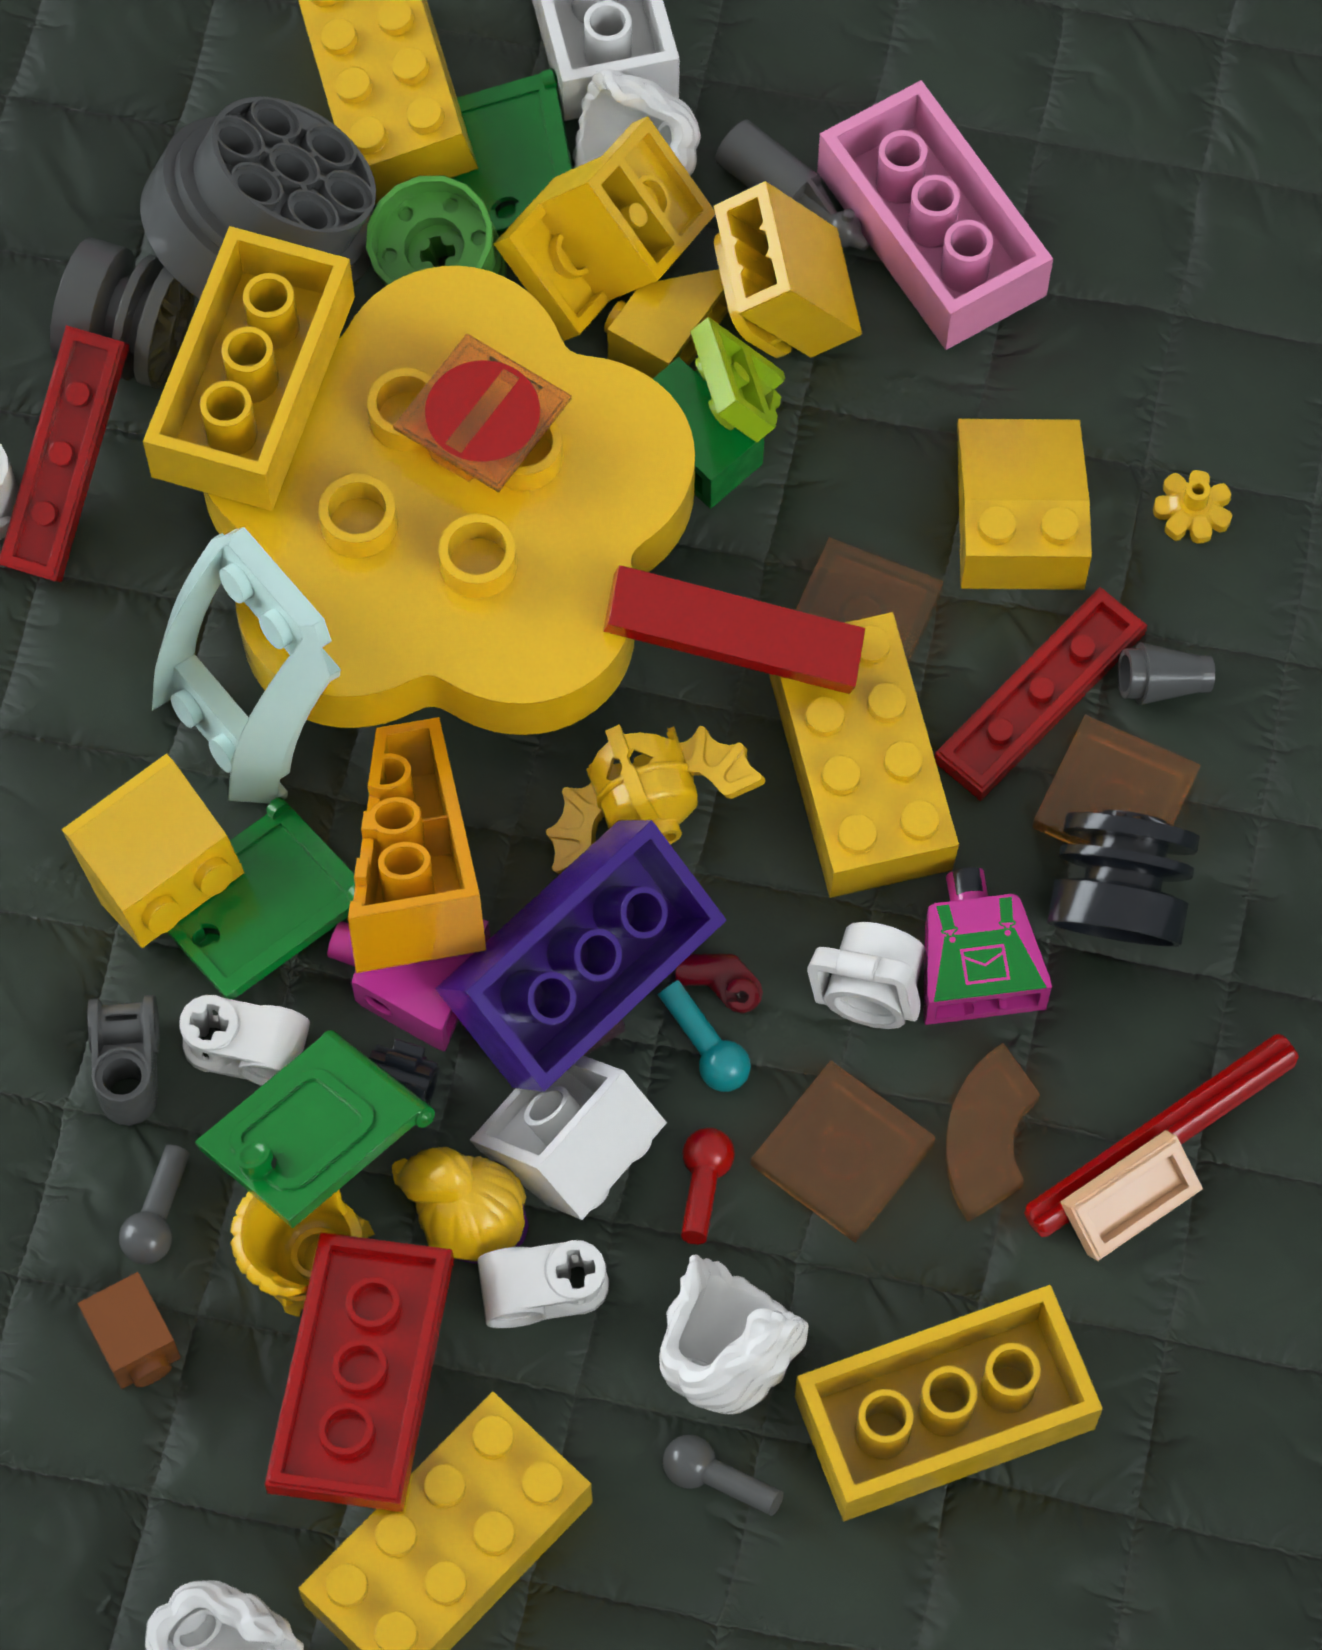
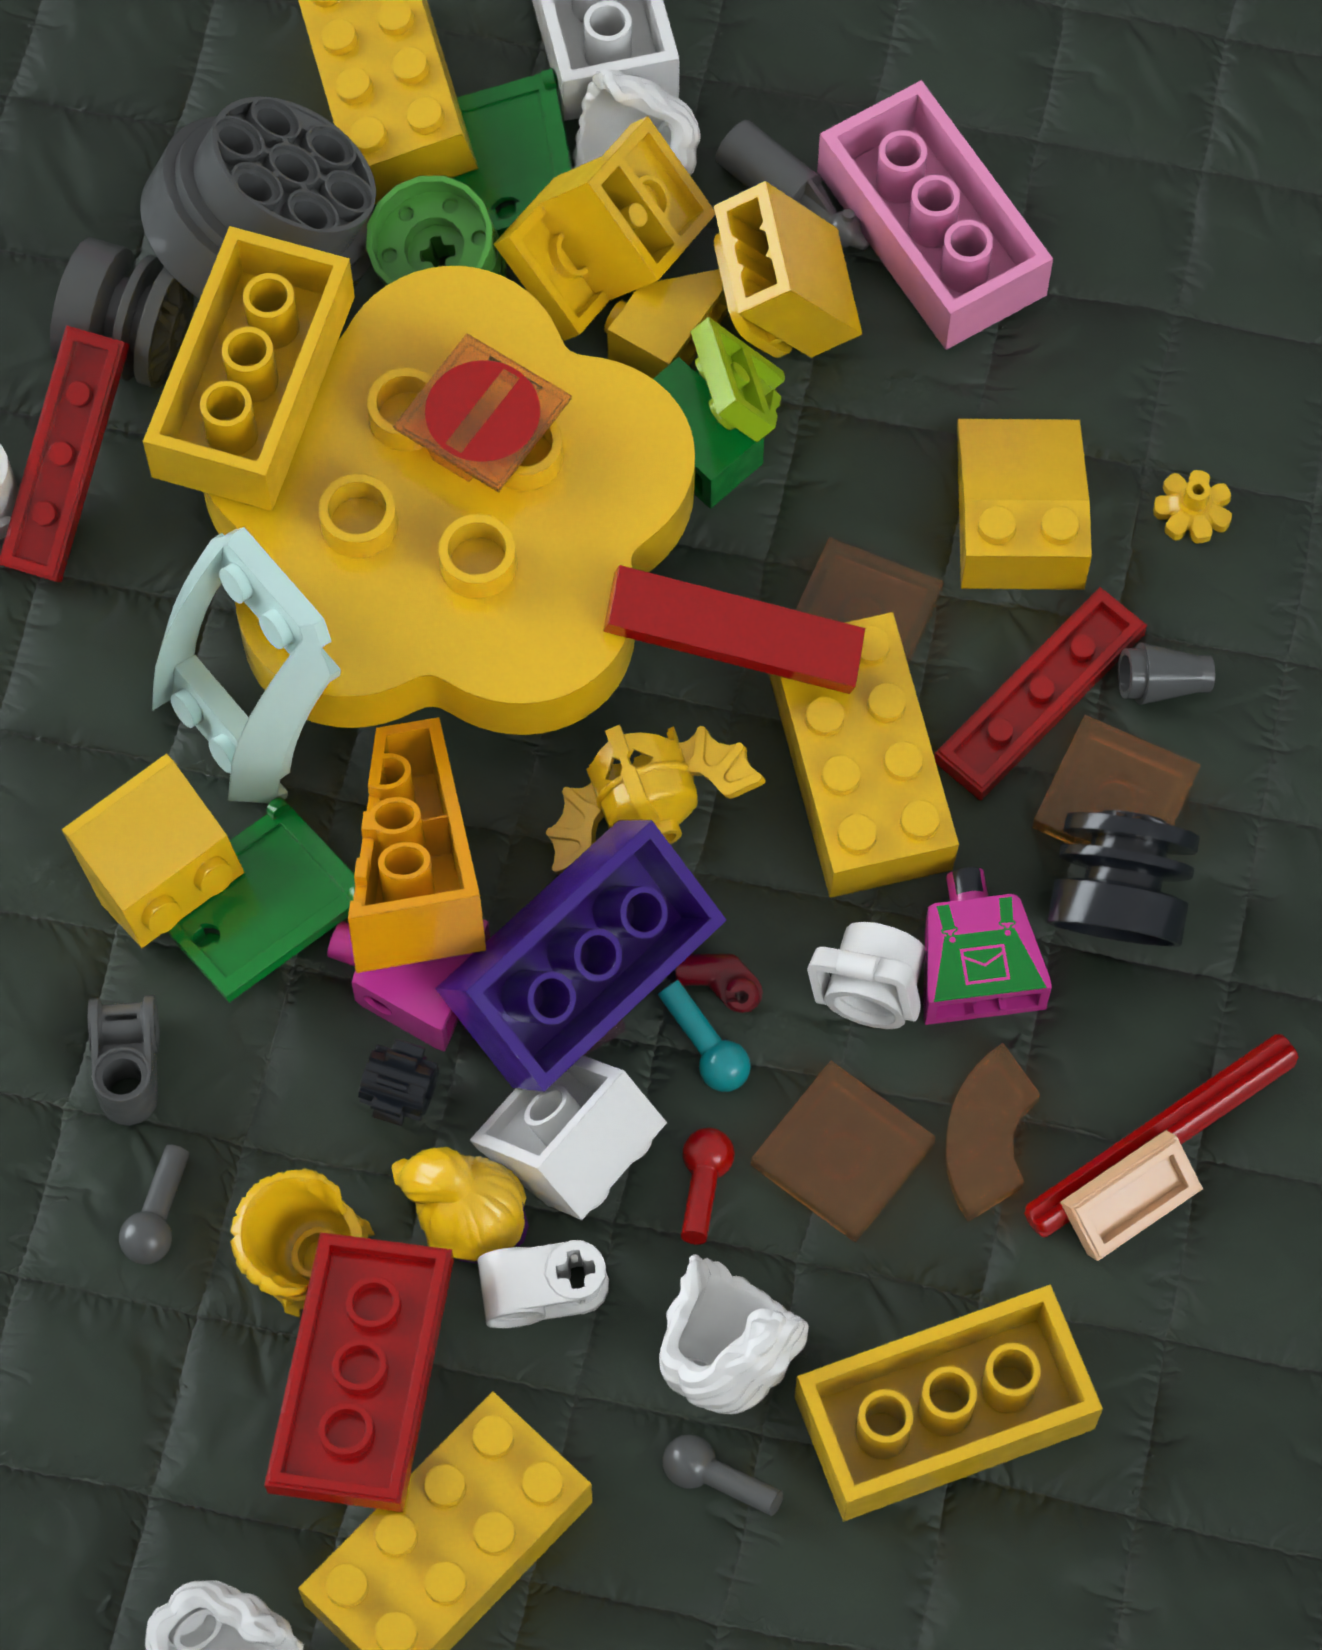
dark orange brick [78,1272,181,1390] -> none
white piece [180,995,310,1085] -> none
green container [195,1030,435,1228] -> none

